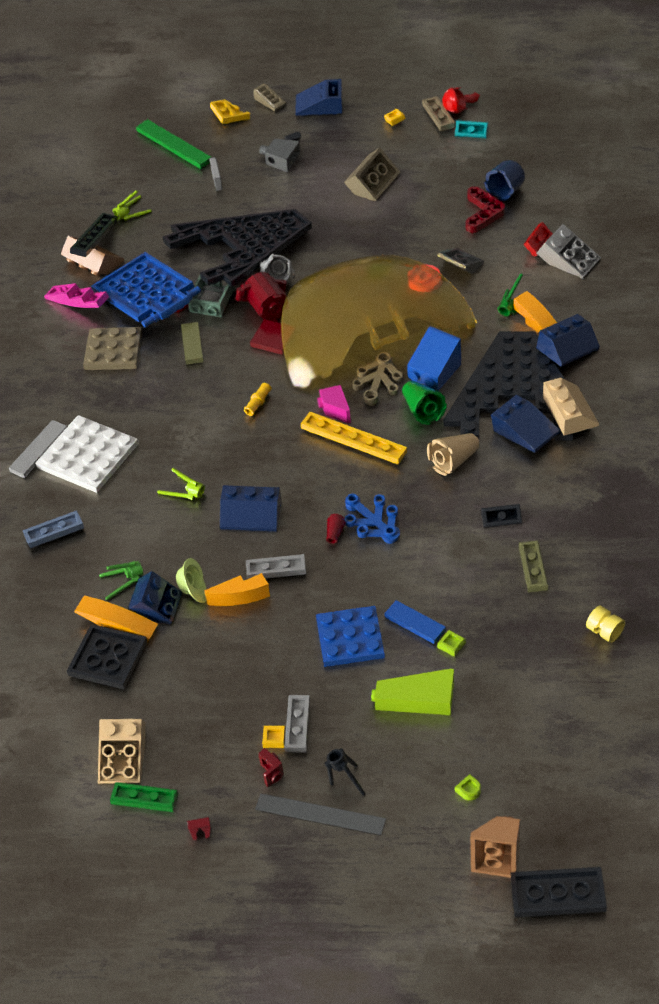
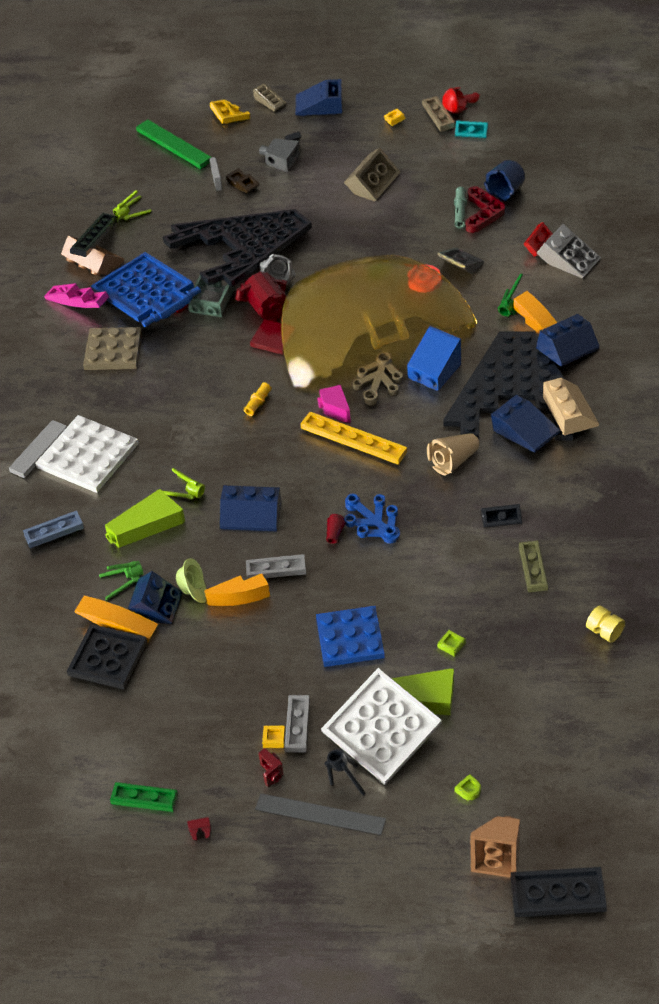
tan slope [98,719,146,784] -> none
olive tile [181,322,204,365] -> none
blue tile [384,600,446,644] -> none
green cone [402,381,447,425] -> none
none -> lime slope [105,489,185,548]
none -> dark brown slope [226,168,260,193]
none -> white plate [321,668,442,785]
none -> sand green pin [454,187,467,229]

